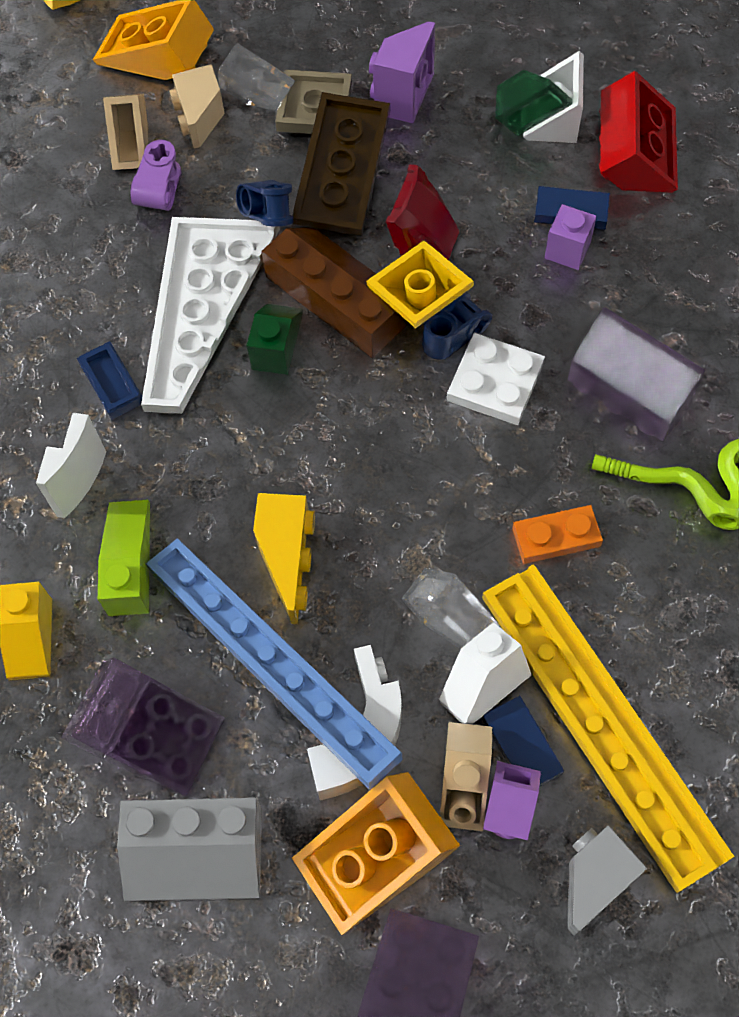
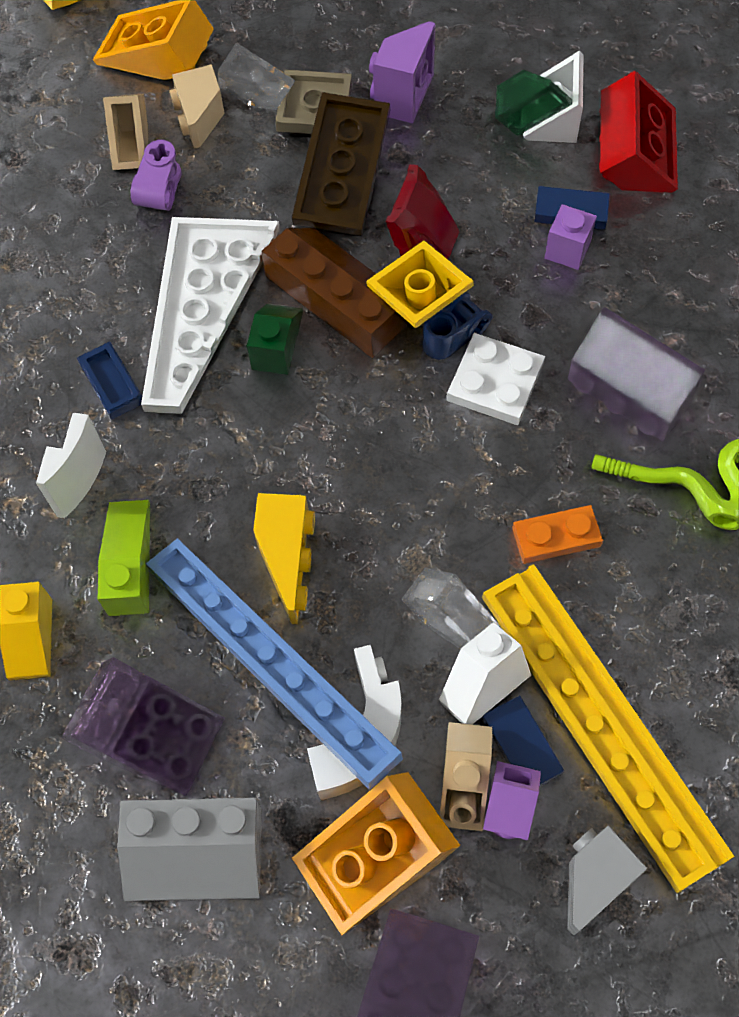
dark blue piece [236,180,294,227] -> none

